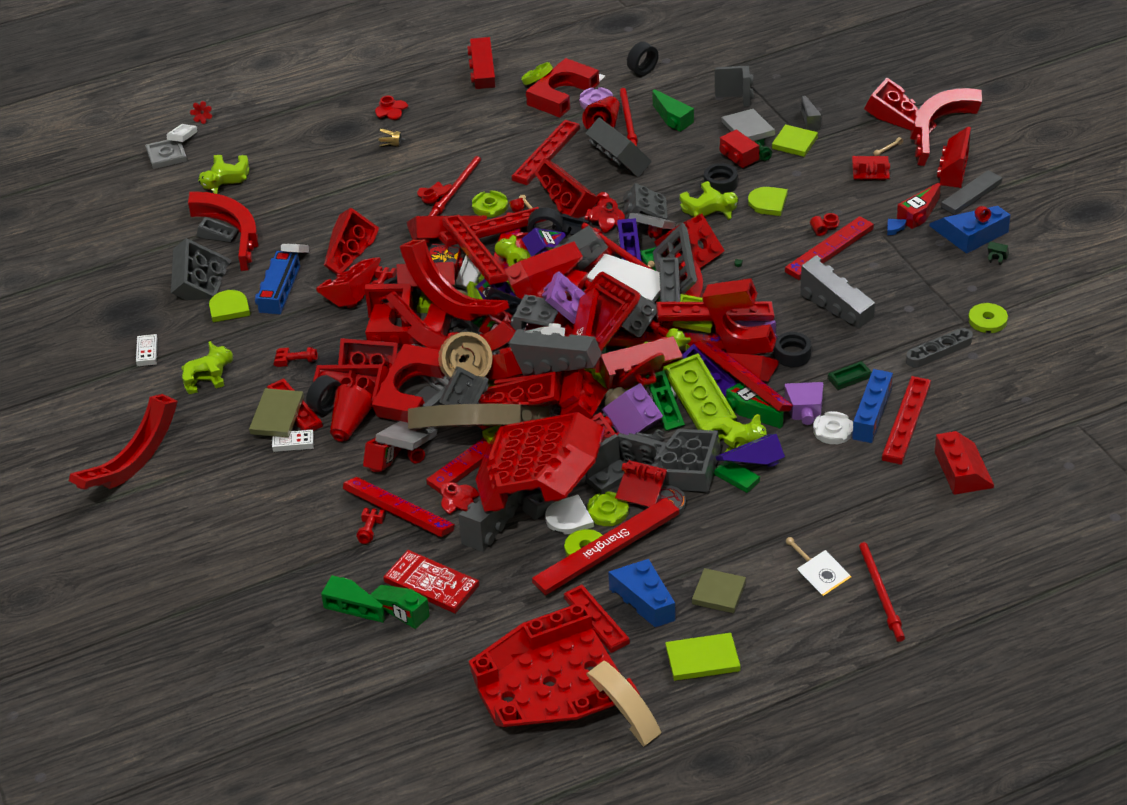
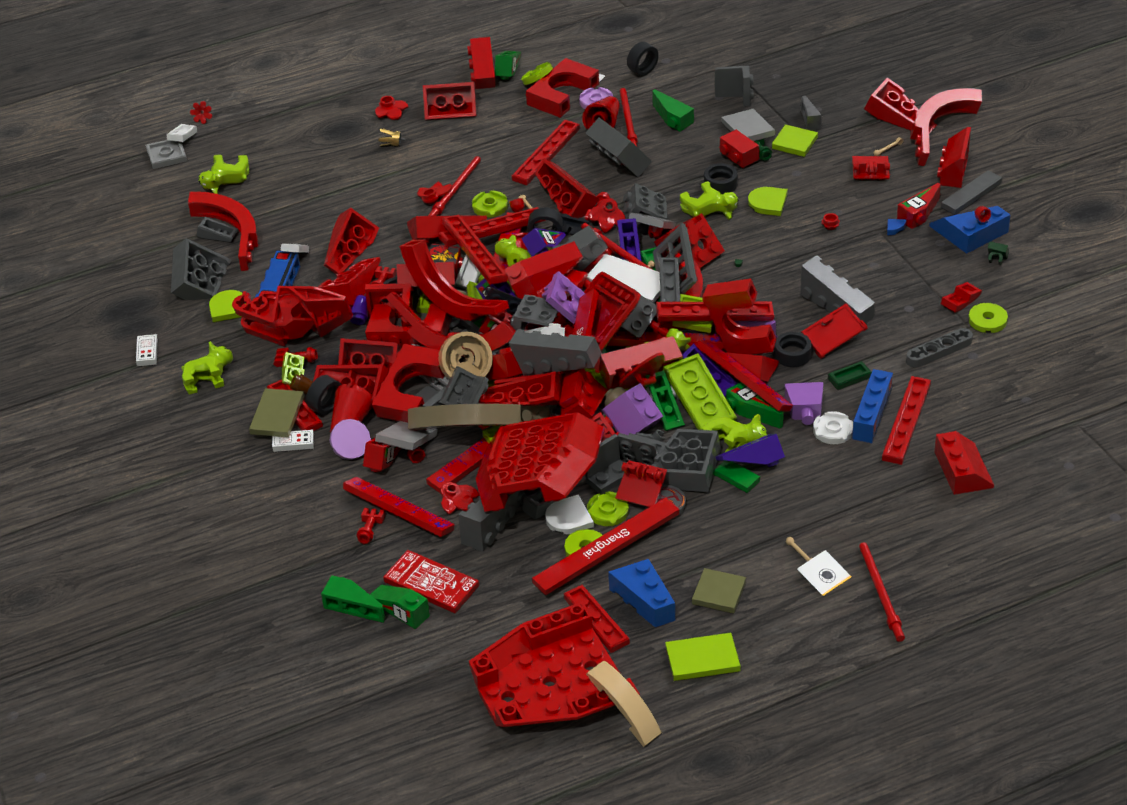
red arch [69,394,178,490] -> none
red tile [785,216,874,280] -> none
red hinge [810,216,828,236] -> none
none -> red connector [232,286,353,346]
none -> lime slope [282,352,305,385]
none -> reddish brown cone [290,374,313,394]
none -> lavender tile [329,419,371,460]
none -> dark purple cone [350,295,368,325]
none -> red slope [423,82,476,120]
none -> green slope [495,51,521,79]
none -> red door [801,303,868,359]
none -> red slope [940,282,982,312]

